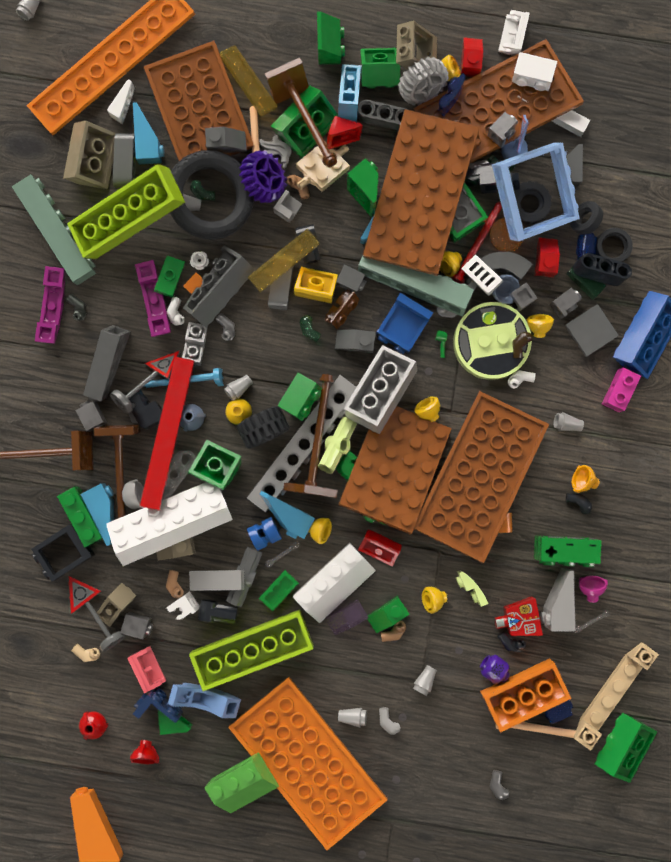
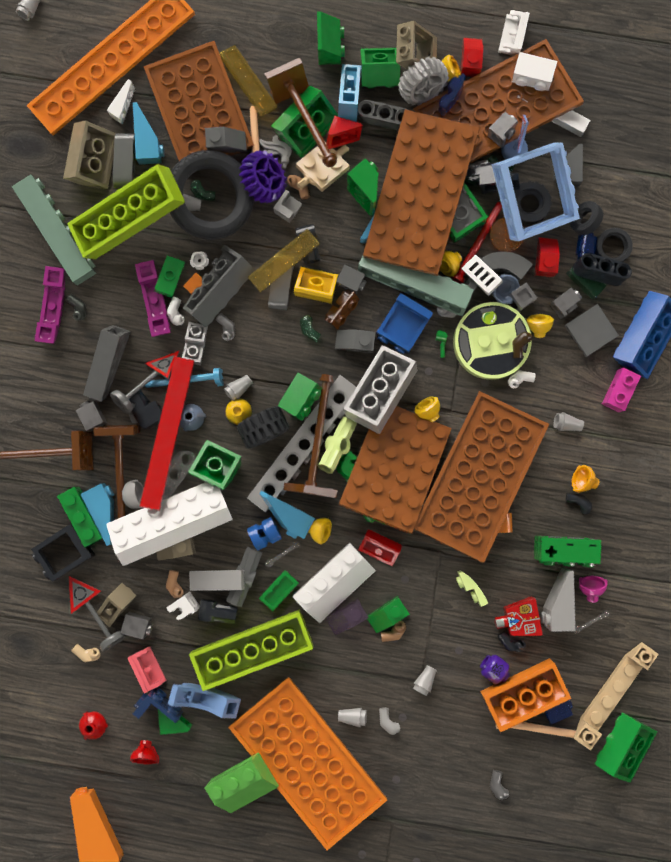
yellow brick [422,587,447,614] -> none

